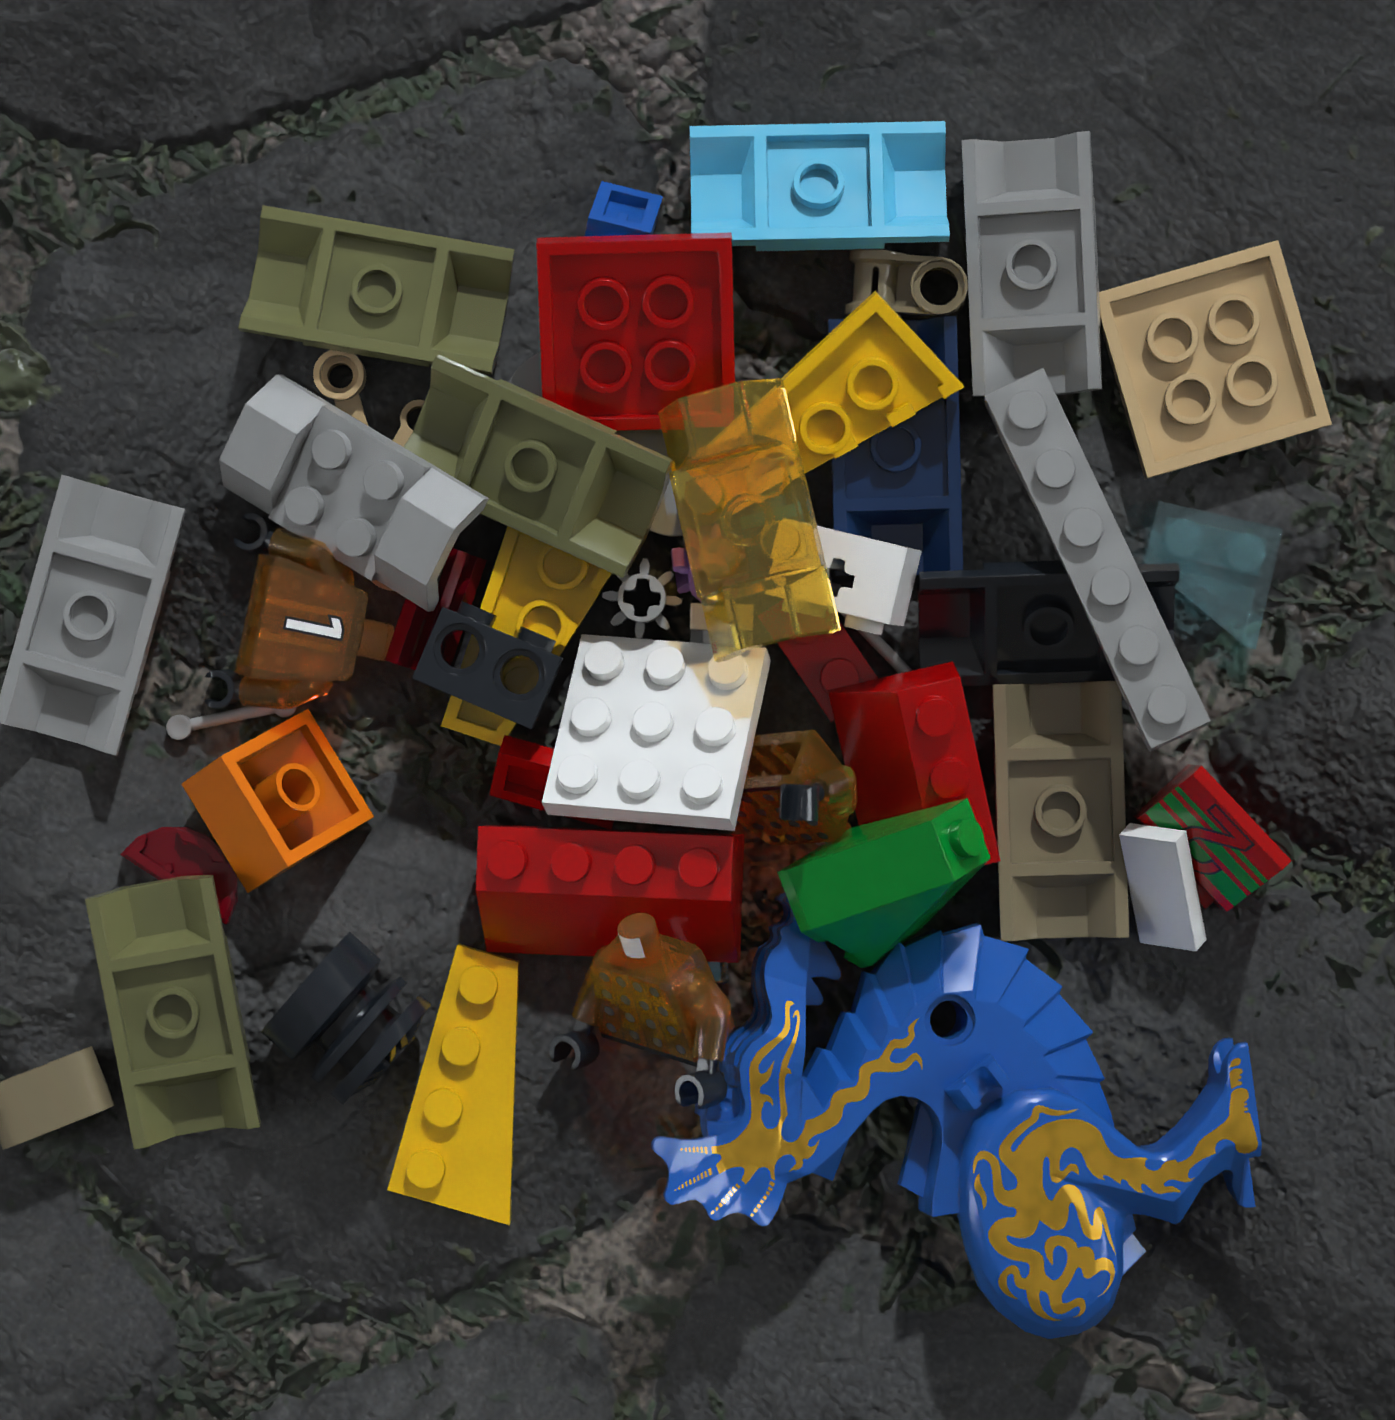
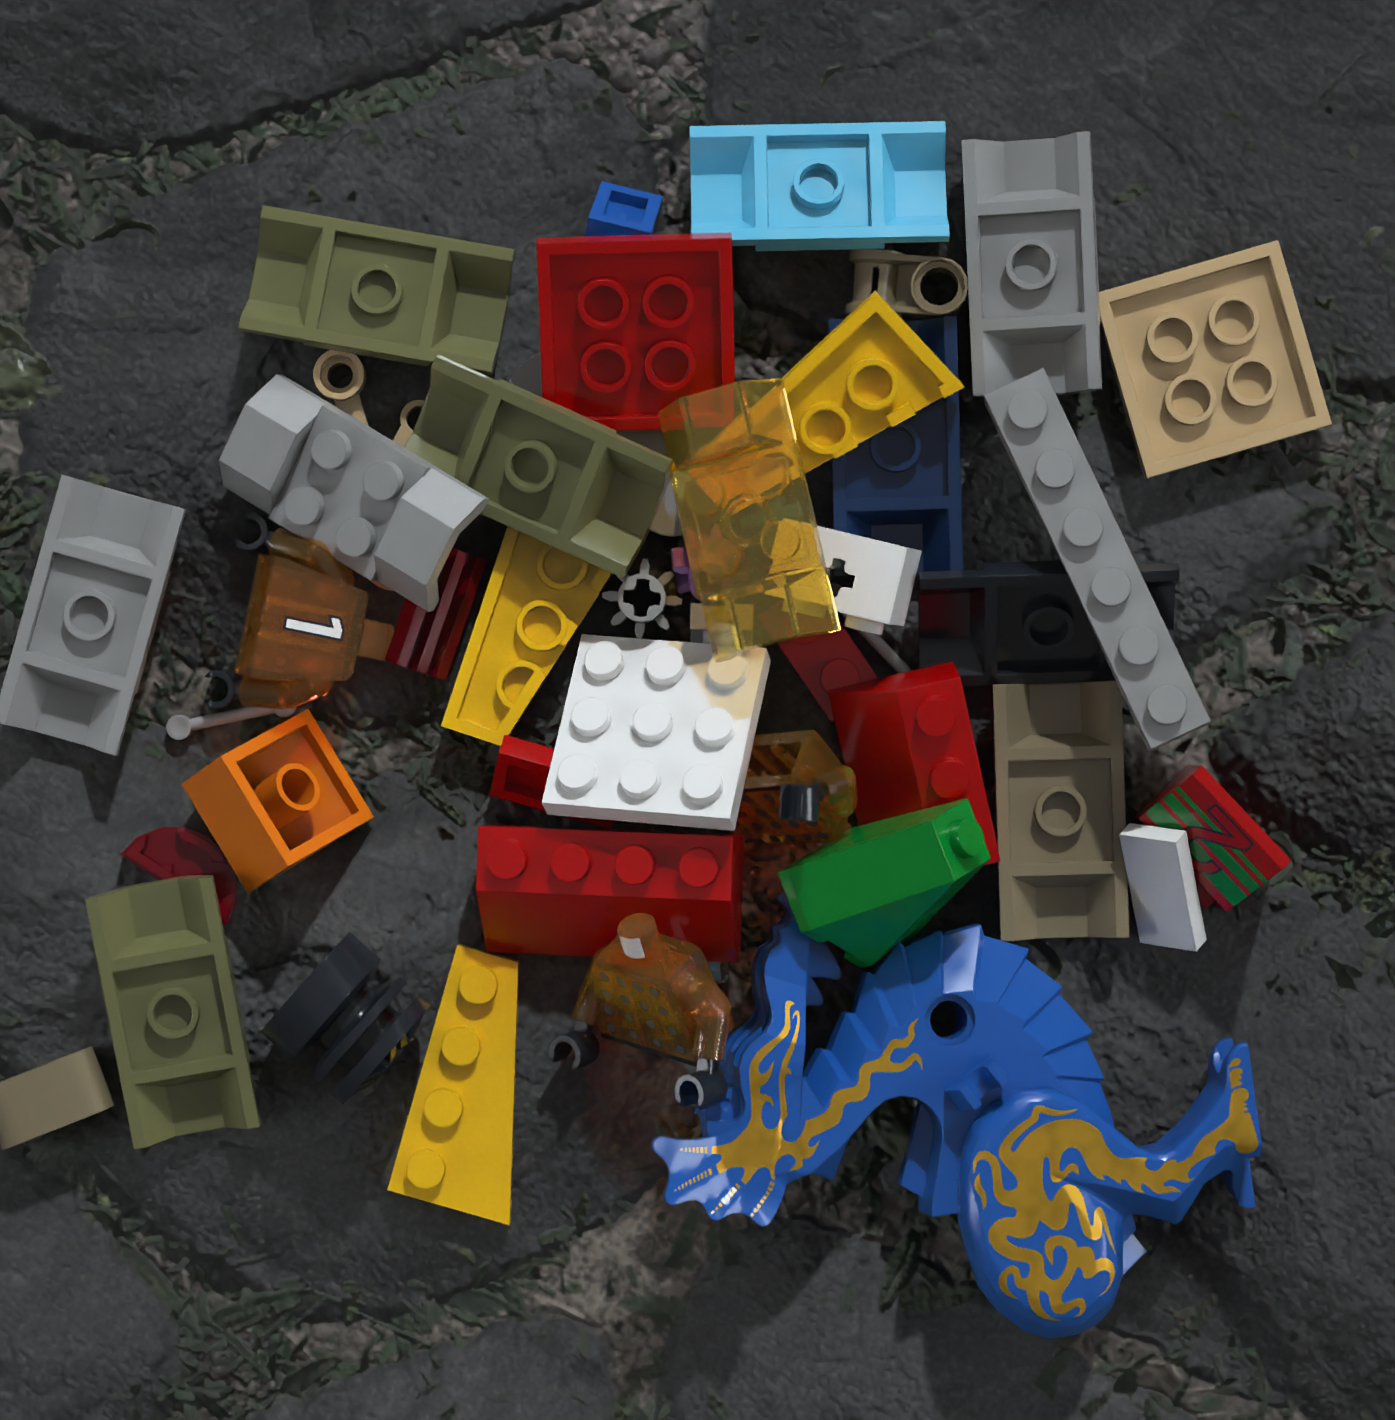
black brick [412,601,564,729] -> none
clear light blue wing [1142,501,1283,649] -> none

